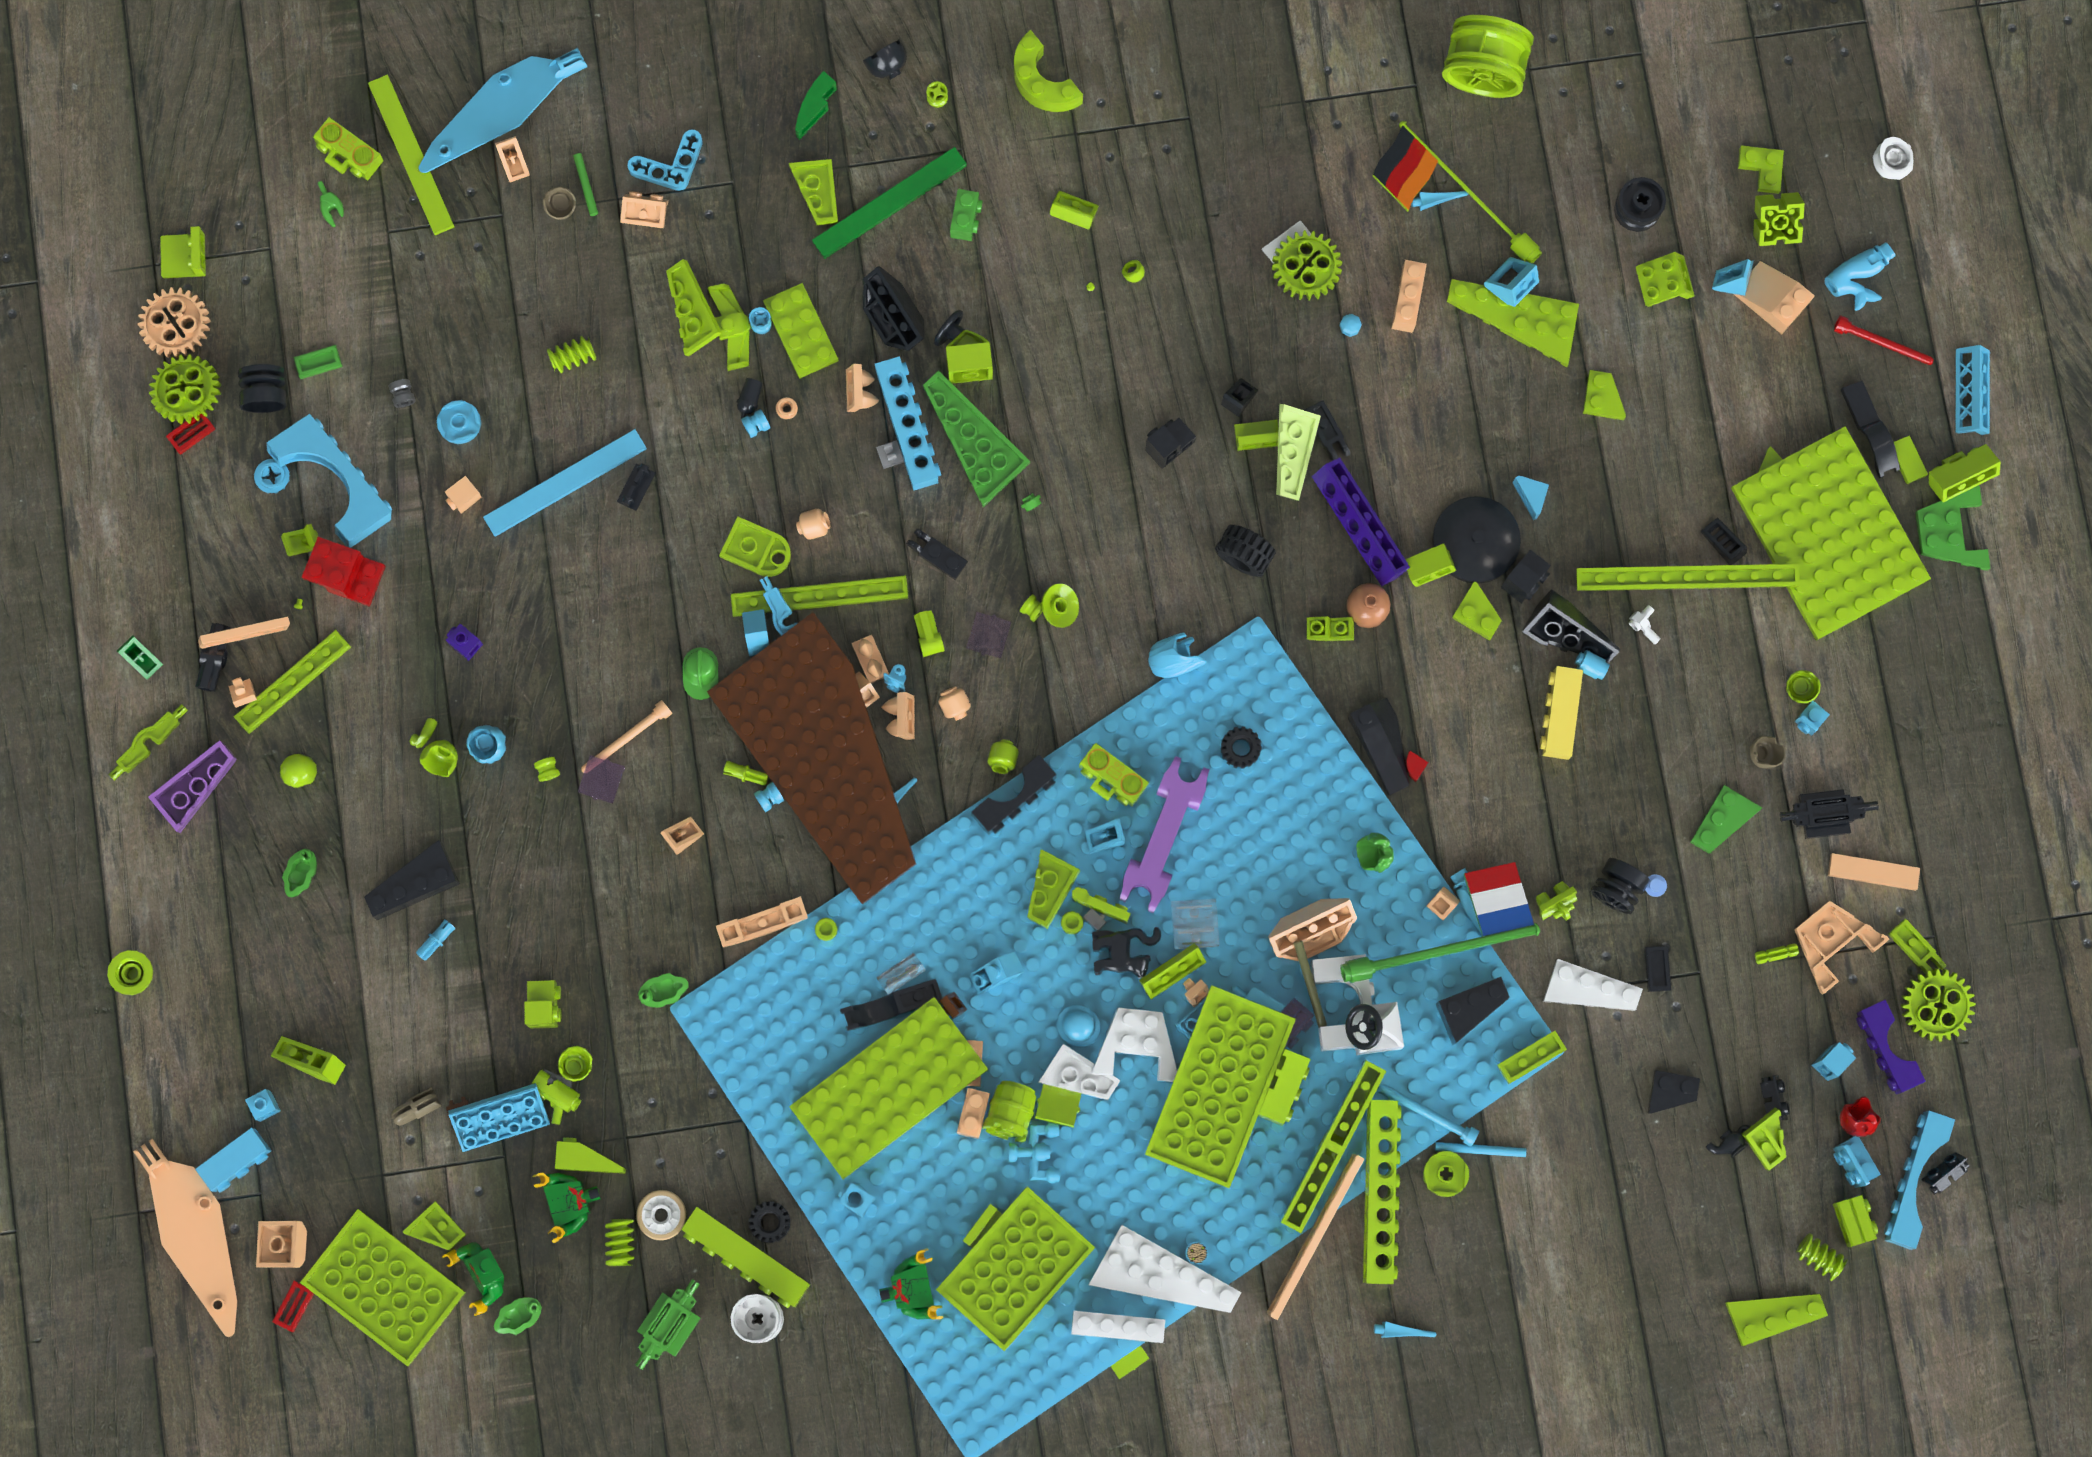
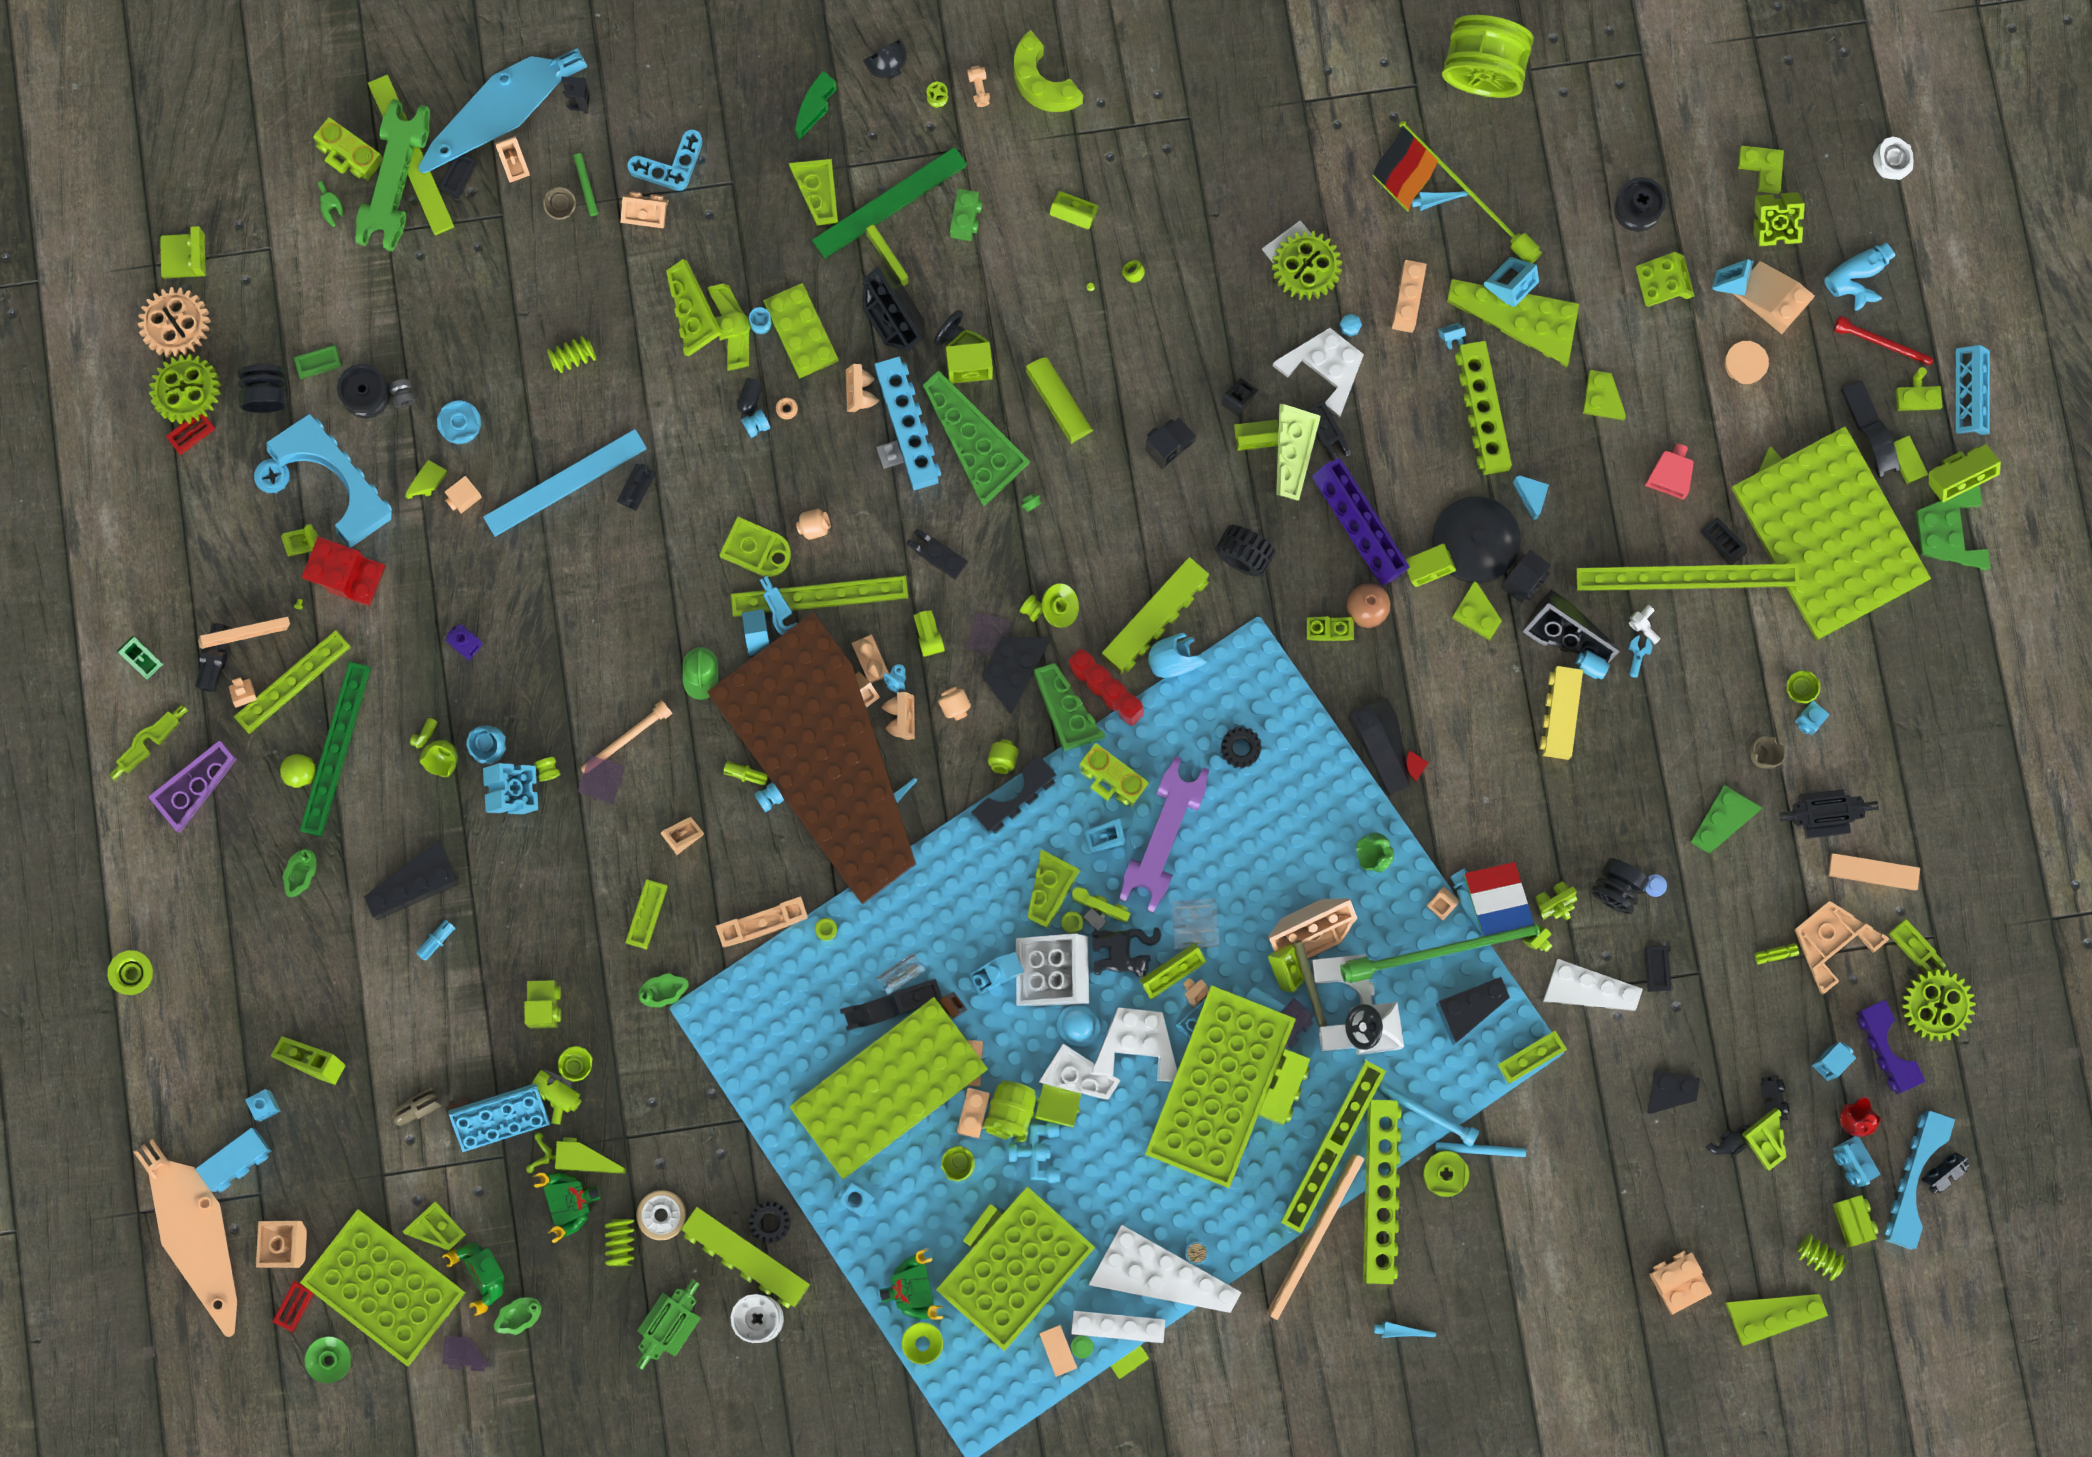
none -> green tile [299,661,372,837]
none -> bright green dish [305,1337,351,1383]
none -> black wheel [337,364,390,419]
none -> bright green piece [356,99,430,252]
none -> lime slope [405,460,447,499]
none -> black tile [438,154,478,199]
none -> clear purple slope [442,1336,492,1372]
none -> medium azure brick [483,763,538,814]
none -> lime piece [526,1132,556,1173]
none -> black hinge [561,76,590,114]
none -> lime plate [625,879,668,950]
none -> lime tile [866,225,908,286]
none -> lime piece [901,1322,943,1365]
none -> lime hair [941,1146,975,1182]
none -> light nougat bar [967,65,990,107]
none -> black wing [982,637,1051,715]
none -> white slope [1016,934,1089,1006]
none -> lime brick [1026,357,1093,444]
none -> bright green wing [1033,663,1106,752]
none -> light nougat tile [1039,1325,1077,1376]
none -> red brick [1069,649,1144,726]
none -> bright green plate [1071,1335,1094,1359]
none -> lime brick [1101,557,1209,675]
none -> lime slope [1268,944,1305,993]
none -> white wing [1273,328,1364,418]
none -> medium azure tile [1438,323,1466,349]
none -> lime brick [1455,341,1512,475]
none -> lime tile [1522,925,1552,952]
none -> medium azure bar [1628,635,1652,678]
none -> coral torso [1645,444,1694,500]
none -> light nougat plate [1649,1251,1712,1315]
none -> light nougat tile [1725,341,1769,384]
none -> lime plate [1895,367,1942,411]

